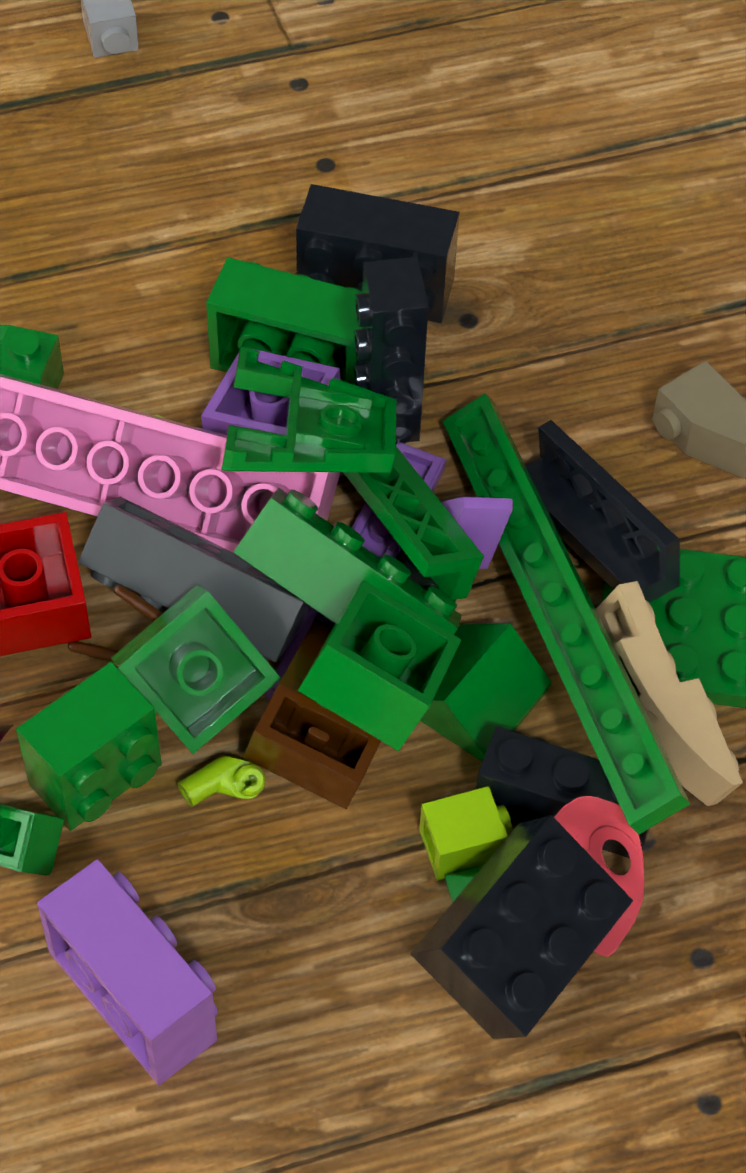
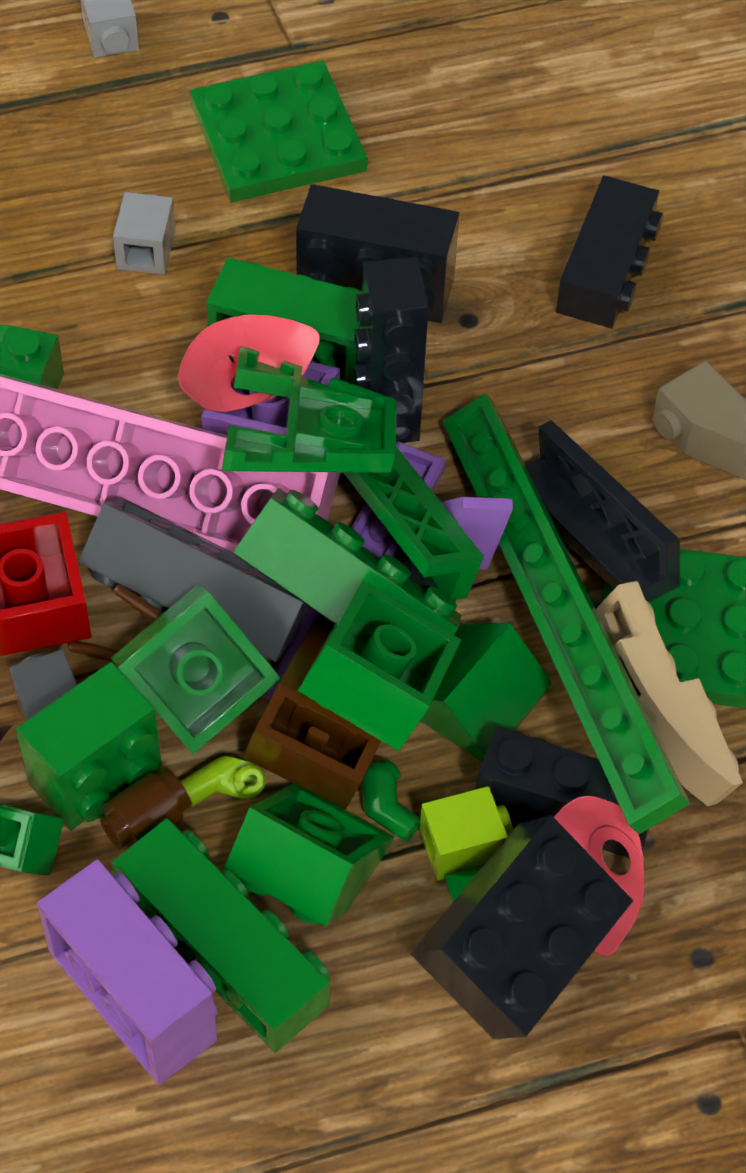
none -> dark grey brick [9,649,77,722]
none -> reddish brown brick [101,769,191,849]
none -> green brick [112,818,330,1053]
none -> light grey brick [113,192,176,275]
none -> coral piece [178,314,320,412]
none -> green plate [190,60,368,203]
none -> green slope [224,784,394,927]
none -> green arm [361,760,420,843]
none -> black brick [556,175,664,329]

